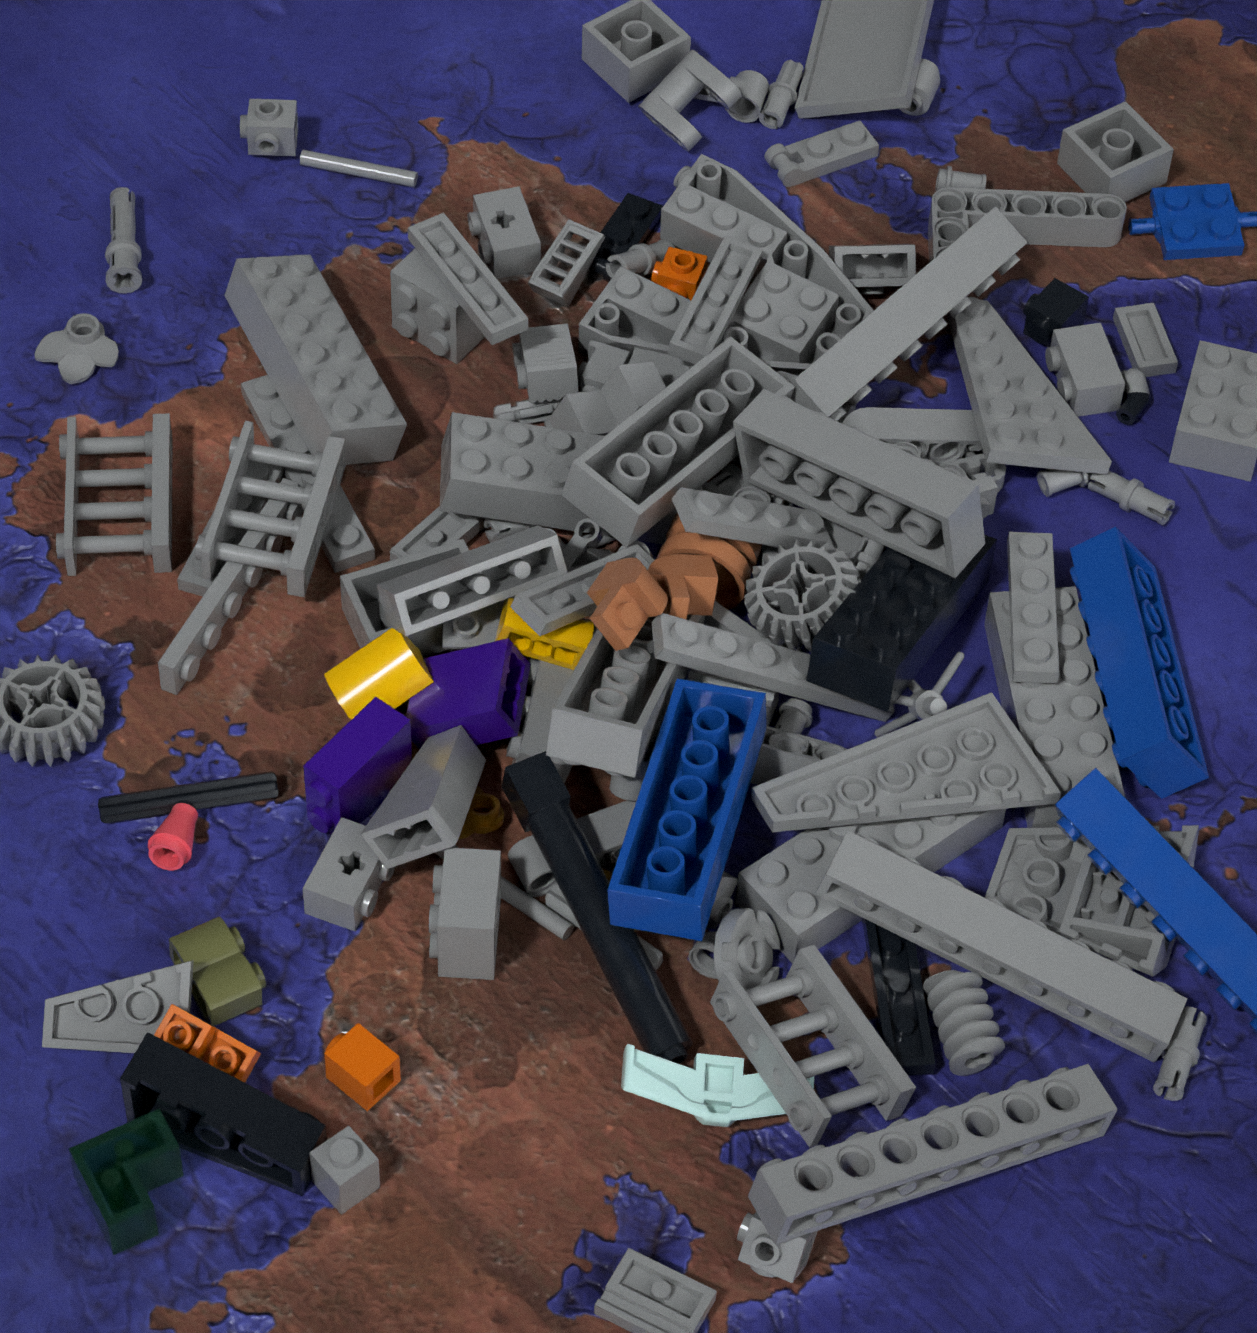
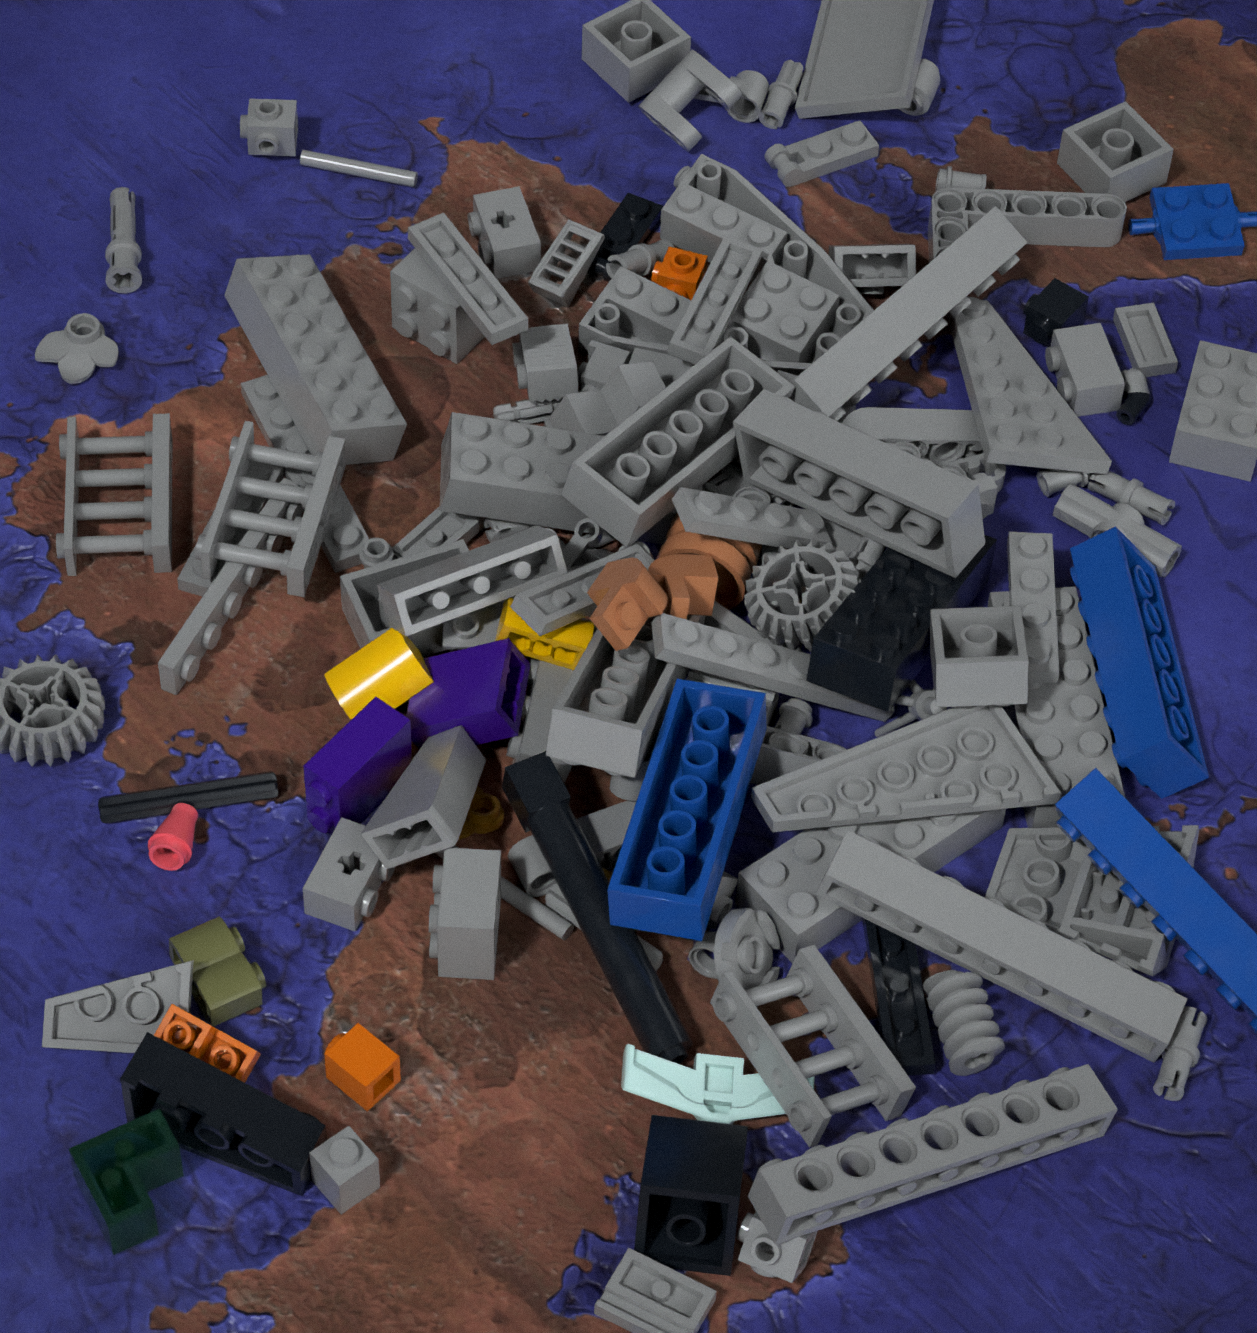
none -> light grey pin [359,538,394,569]
none -> black slope [634,1115,748,1276]
none -> light grey brick [930,606,1029,708]
none -> light grey piece [1053,484,1182,577]

